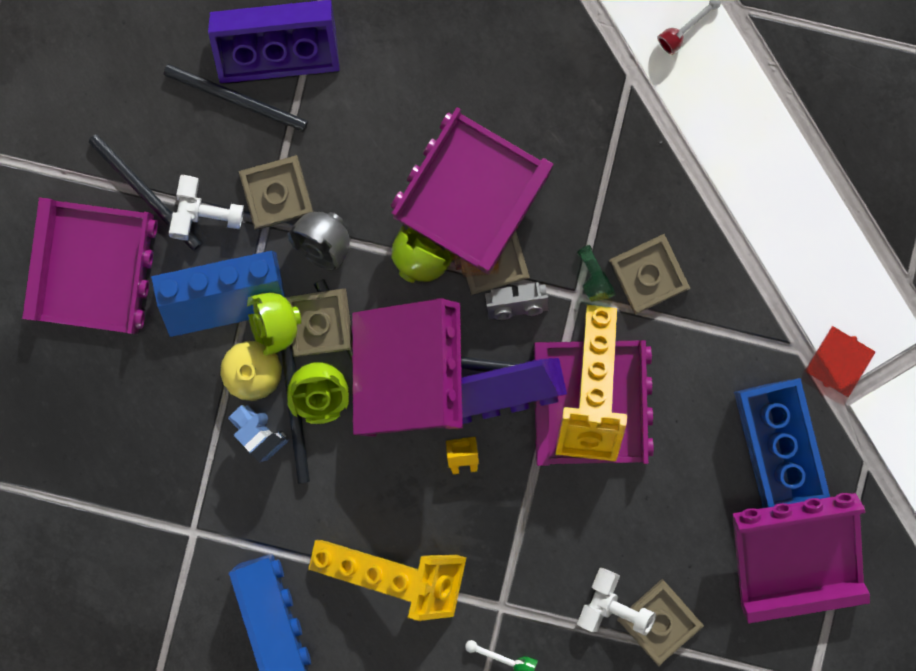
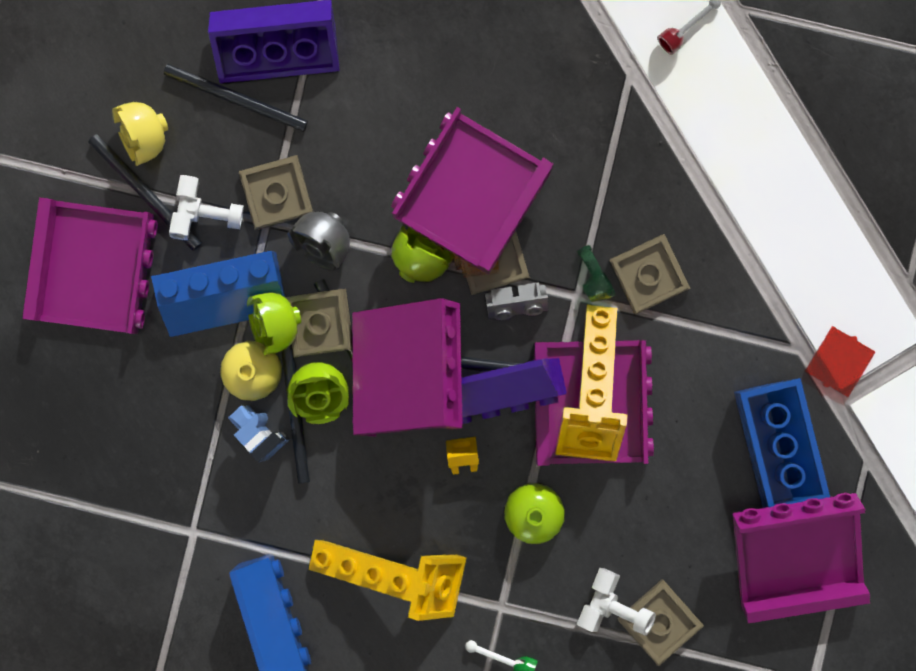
none -> light yellow cylinder [112,102,168,166]
none -> lime cylinder [504,483,565,544]

